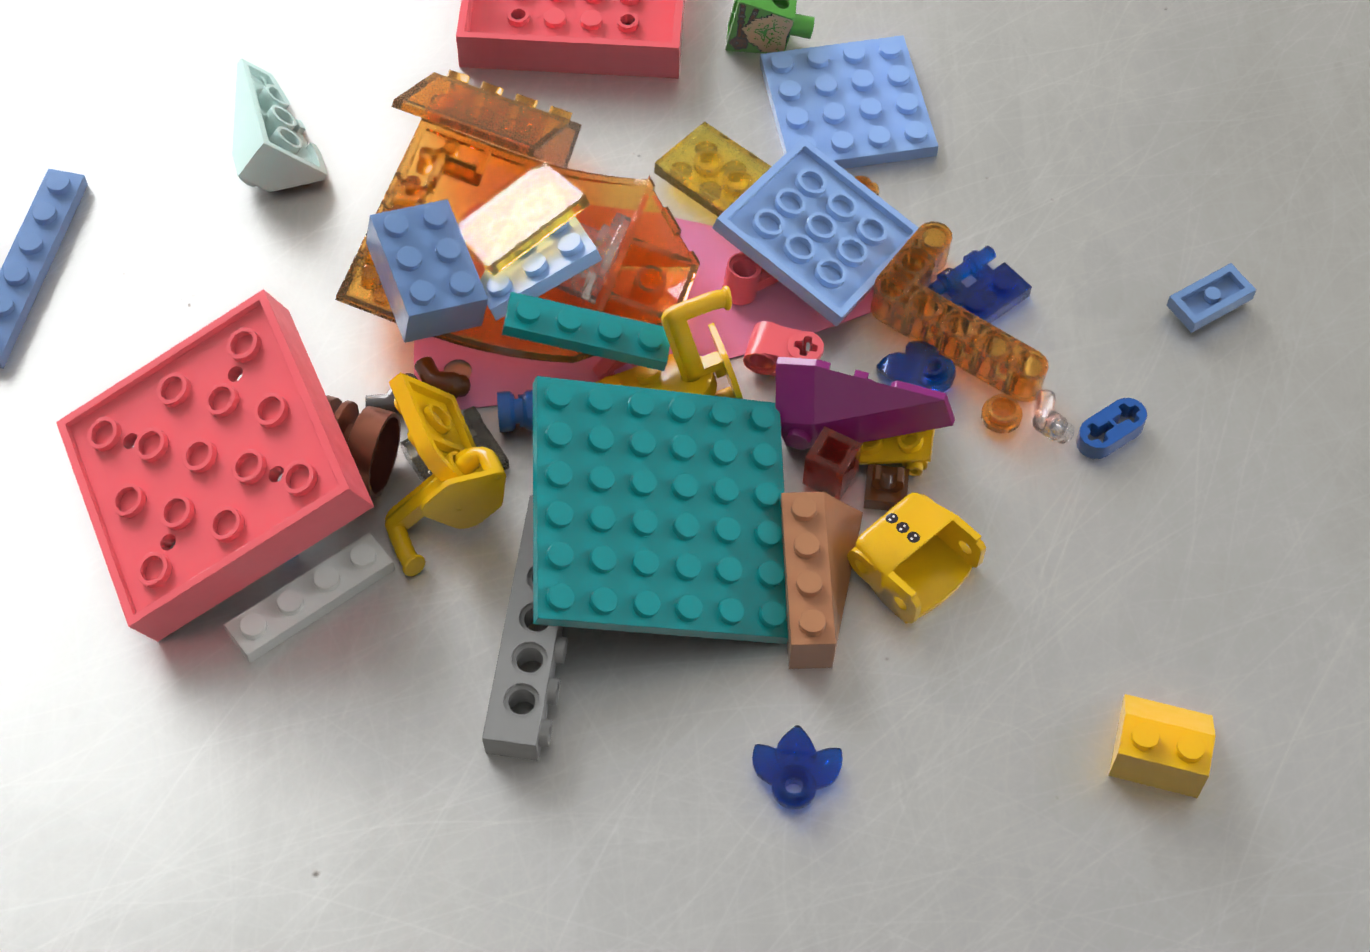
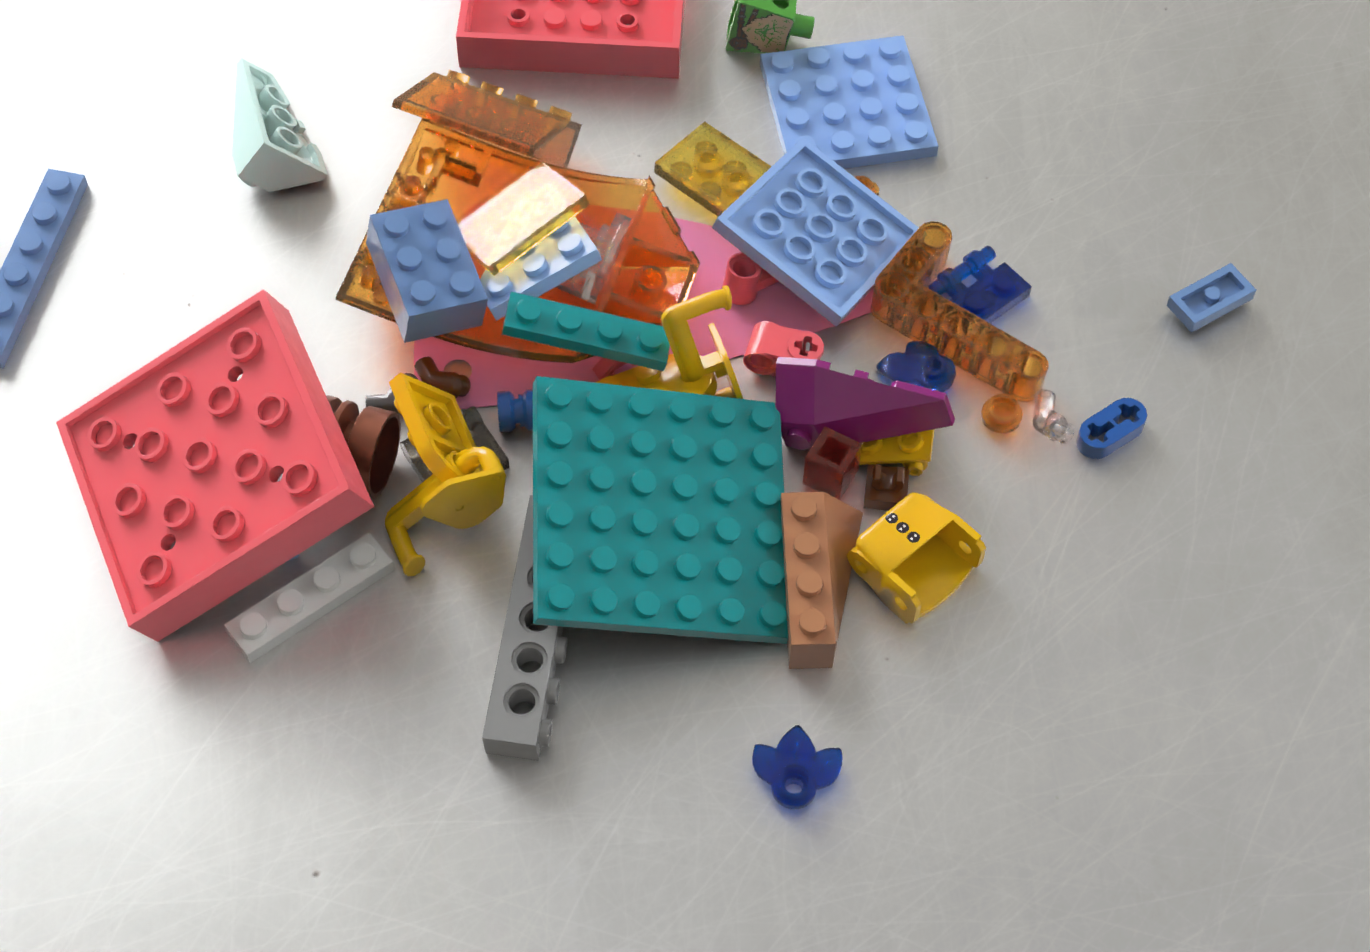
yellow slope [1108,694,1216,798] -> none

